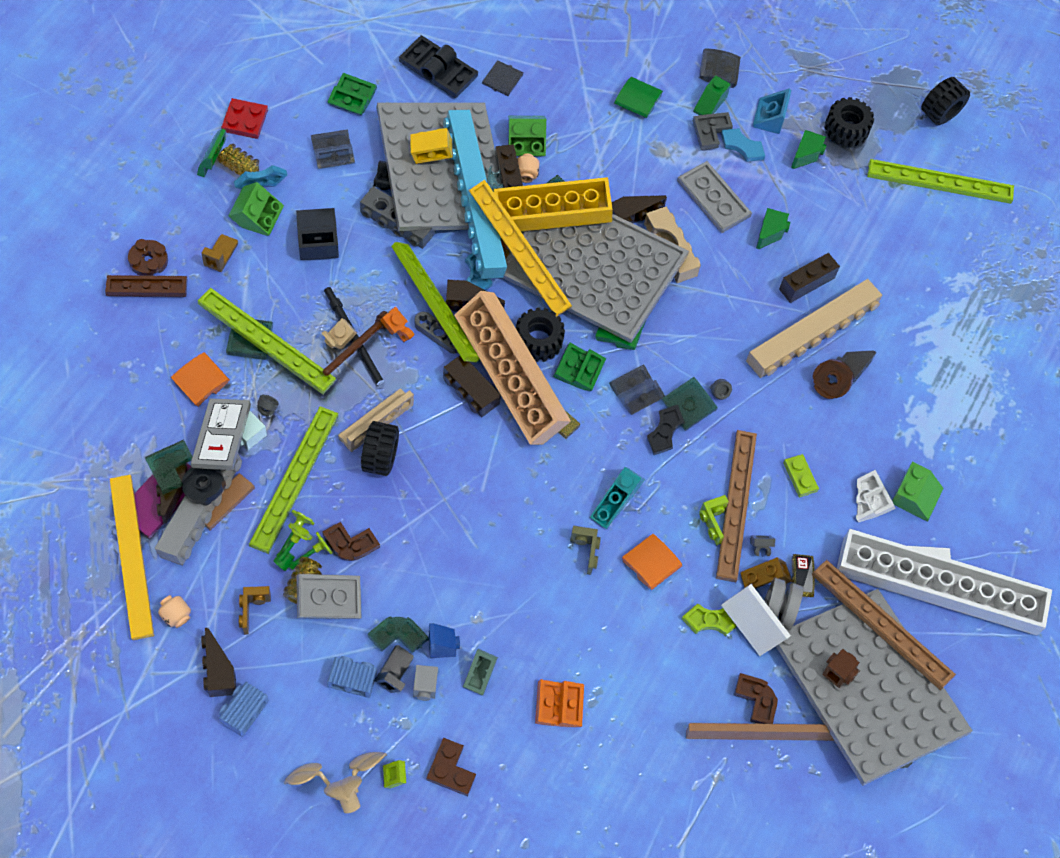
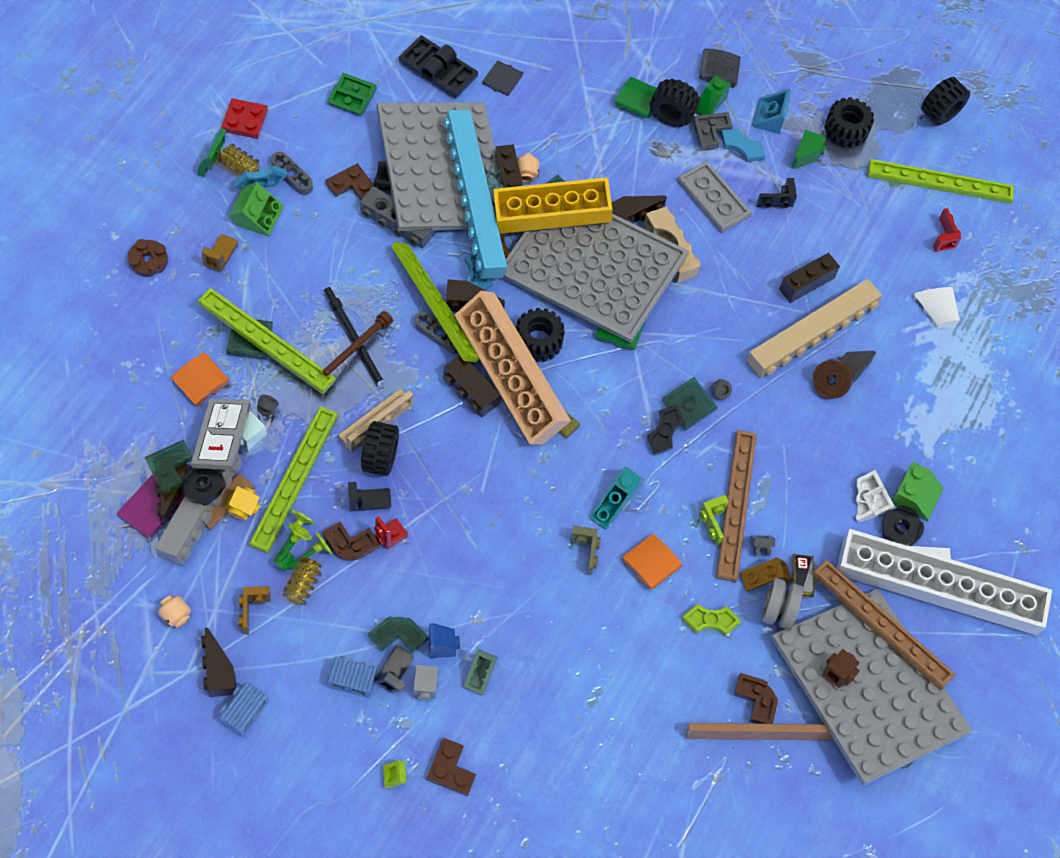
reddish brown plate [105,275,188,297] -> none
yellow tile [110,475,154,641] -> none
tan plant [284,752,387,813] -> none
black slope [296,208,339,260] -> none
light grey tile [297,574,361,619] -> none
clear smoke slope [311,129,355,169] -> none
tan bracket [322,318,357,350] -> none
orange plate [379,306,415,342] -> none
yellow brick [410,128,453,164] -> none
yellow tile [469,179,572,317] -> none
bright green slope [508,115,546,156] -> none
orange slope [535,679,584,727] -> none
green slope [553,342,606,391] -> none
clear smoke slope [609,364,665,415] -> none
white tile [721,584,791,656] -> none
green slope [756,208,791,249] -> none
lime plate [783,454,819,498] -> none
none -> yellow brick [224,486,260,521]
none -> dark grey beam [271,152,313,195]
none -> reddish brown plate [326,163,376,200]
none -> black bracket [348,482,391,511]
none -> red bracket [374,516,408,550]
none -> black tyre [649,79,700,127]
none -> black bracket [756,178,797,208]
none -> black plate [882,506,924,546]
none -> white slope [913,287,960,328]
none -> red bracket [933,208,961,252]

